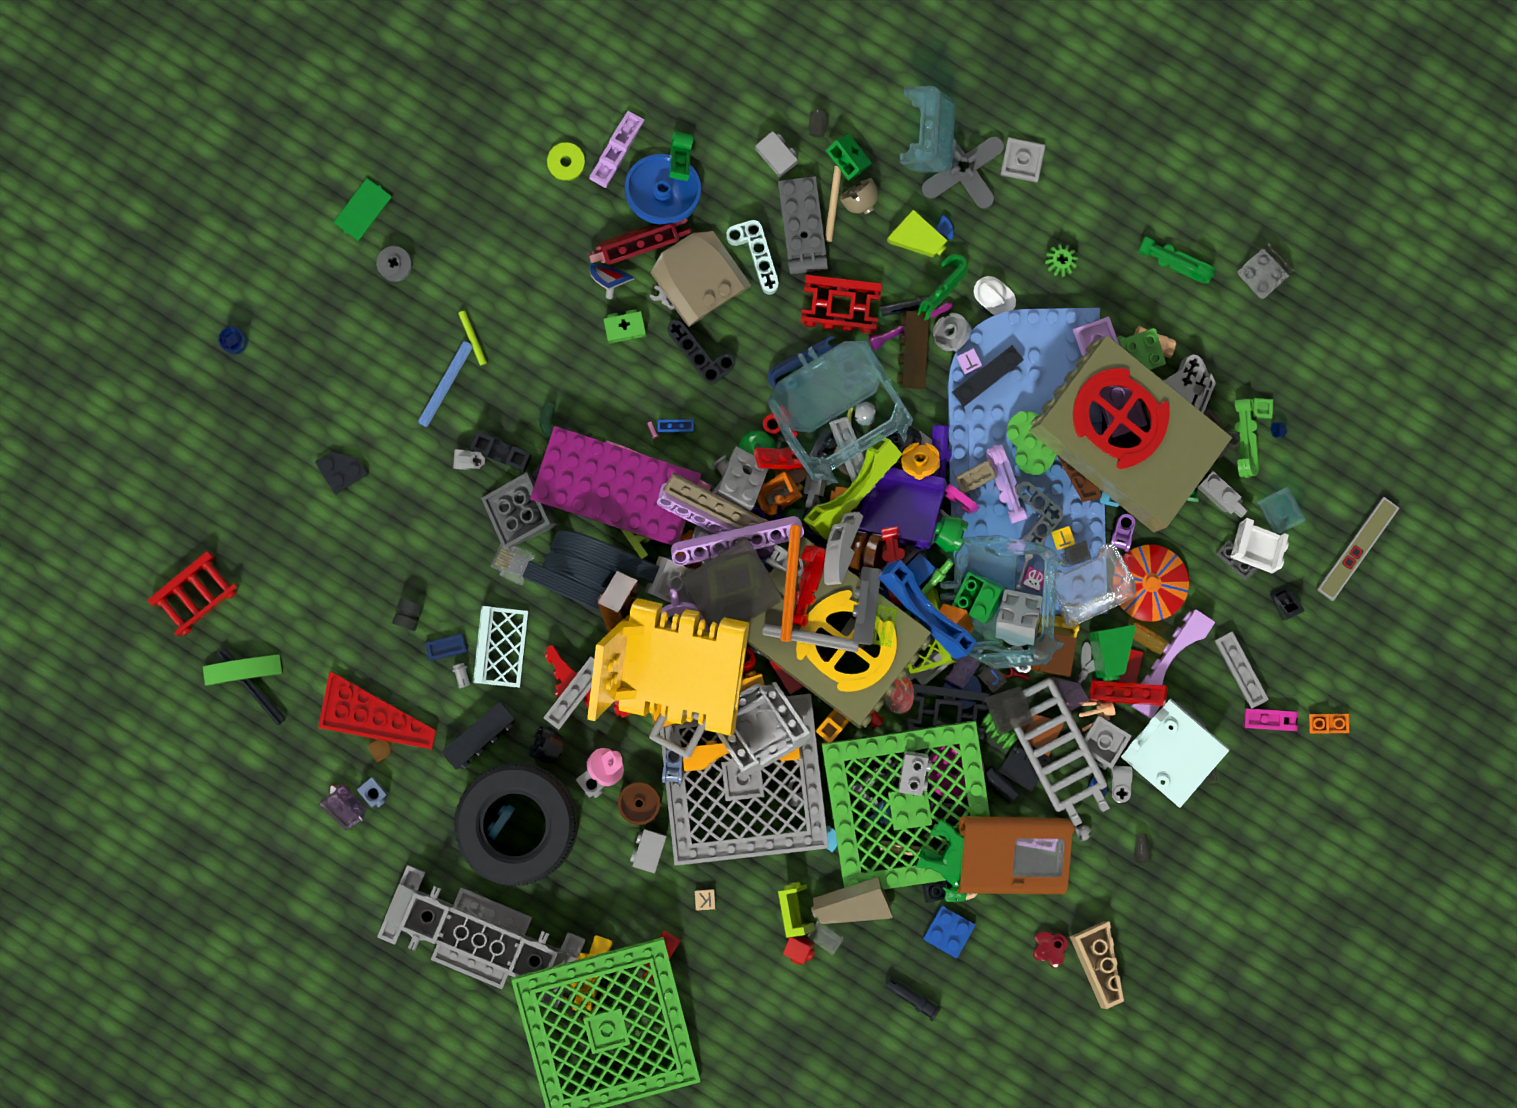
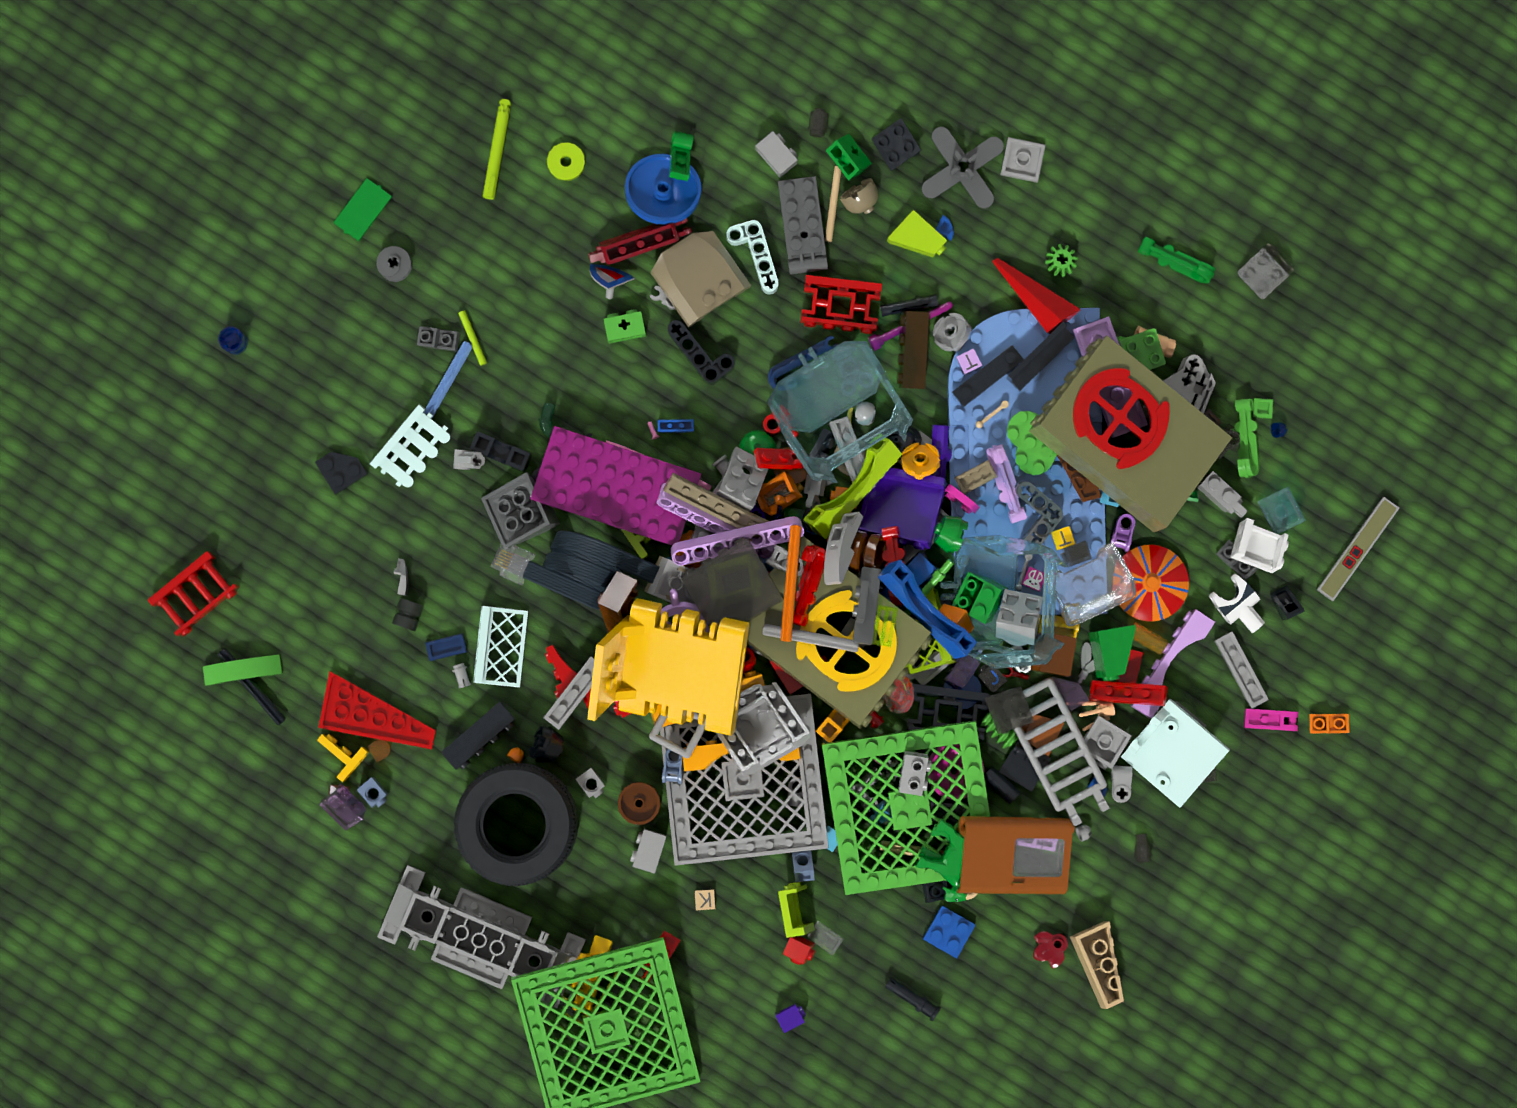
medium azure plate [486,804,516,840] -> none
bright pink tile [587,748,624,786] -> none
lavender slope [589,111,644,188] -> none
dark tan slope [811,877,893,924] -> none
clear light blue windscreen [900,86,955,172] -> none
green piece [917,254,968,320] -> none
white piece [974,276,1016,315] -> none
none -> yellow bracket [317,734,369,782]
none -> light aqua fence [370,404,450,487]
none -> light grey slope [394,558,408,596]
none -> dark grey slope [417,327,460,352]
none -> lime piece [482,99,511,200]
none -> orange hinge [507,747,524,763]
none -> dark purple brick [775,1003,806,1033]
none -> sand blue brick [792,850,815,882]
none -> black hinge [871,118,921,171]
none -> tan hinge [976,401,1009,428]
none -> red wedge [992,258,1081,334]
none -> black fence [1006,322,1075,392]
none -> white connector [1209,574,1265,633]

